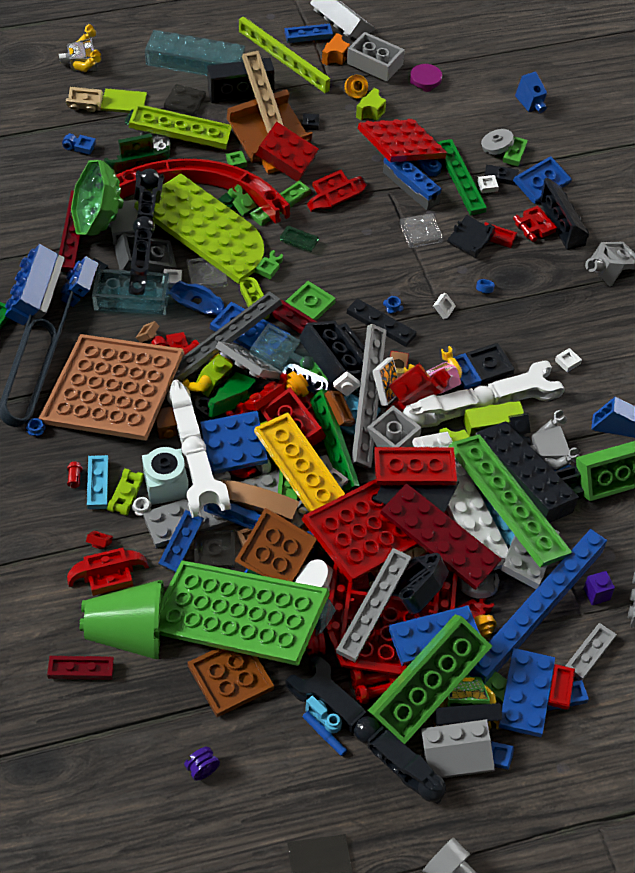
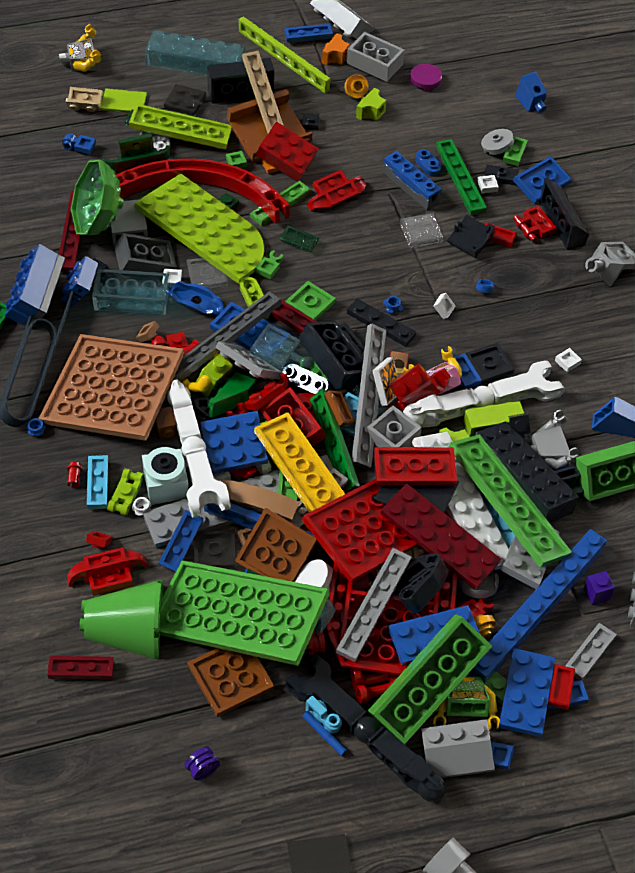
black piece [128,168,164,296] -> none
bright green plate [228,184,257,216] -> none
light orange plate [286,371,309,398] -> none
white plate [333,371,361,396] -> none
red plate [357,119,447,162] -> none
black slope [434,703,503,725] -> none

